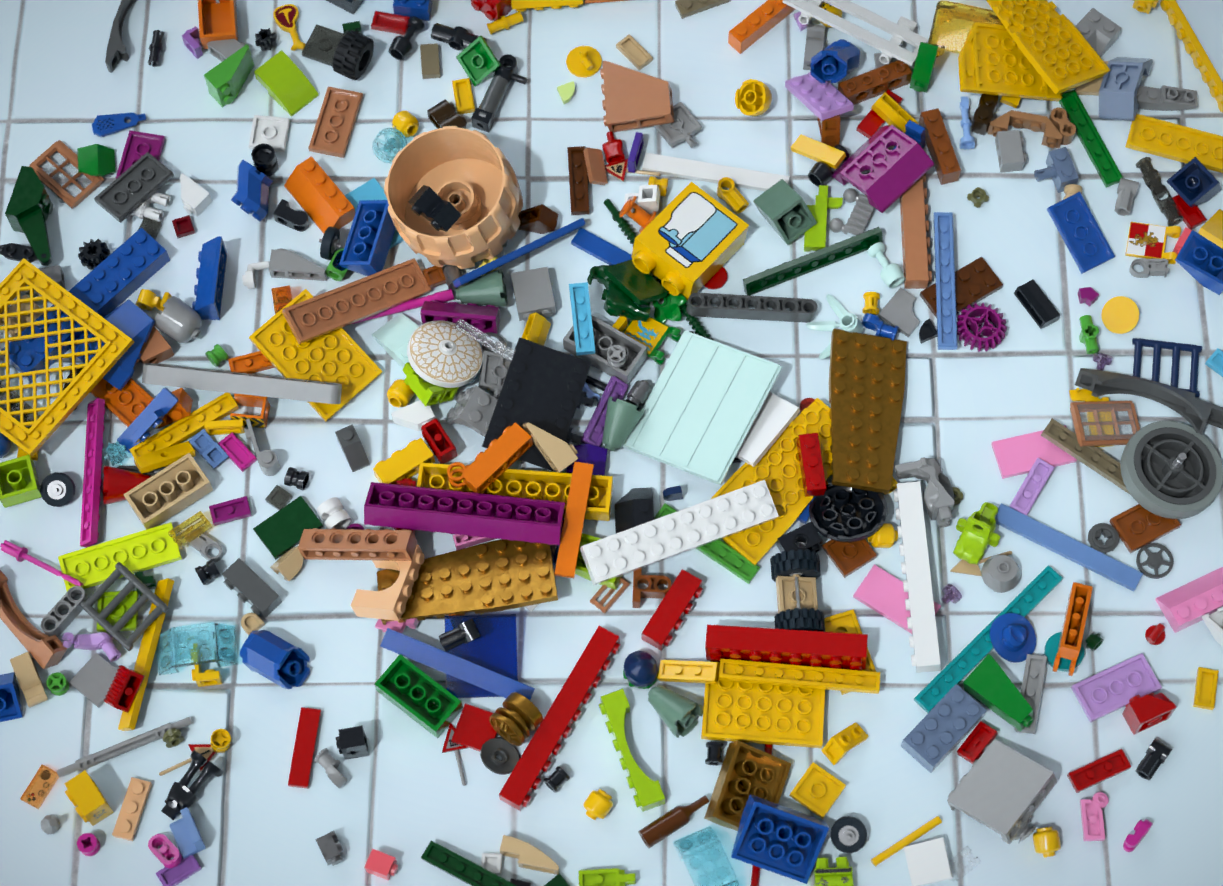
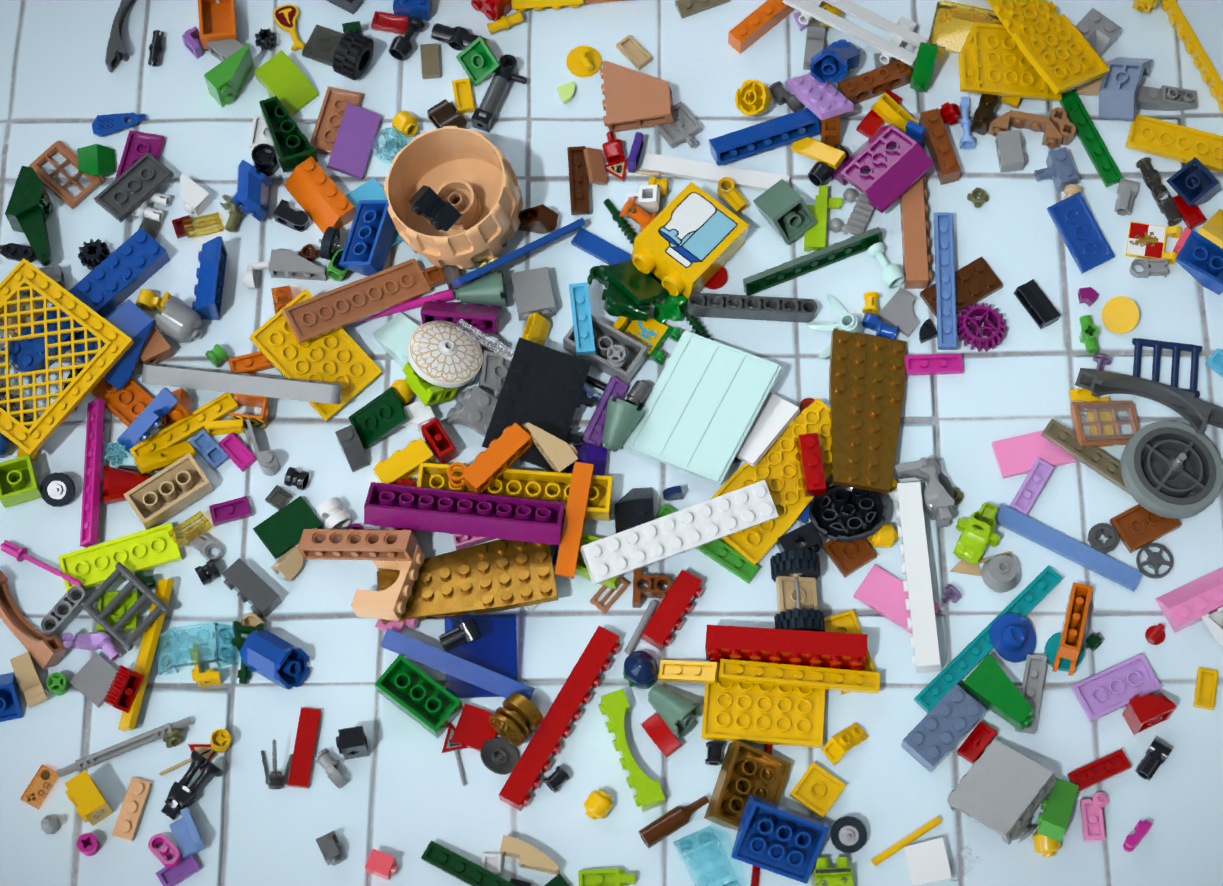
none -> clear yellow tile [182,213,224,238]
none -> olive piece [219,195,243,233]
none -> dark green piece [231,620,265,684]
none -> dark green wedge [259,96,318,172]
none -> clear smoke plant [261,739,293,790]
none -> reddish brown plate [298,244,320,263]
none -> medium lavender tile [327,103,382,180]
none -> dark green tile [348,387,410,450]
none -> light grey bar [624,601,658,654]
none -> red slope [641,712,682,758]
none -> blue brick [709,108,820,166]
none -> dark grey connector [769,81,802,112]
none -> dark pink plate [905,354,963,376]
none -> red gear [939,102,961,126]
none -> bright green brick [1036,777,1079,842]

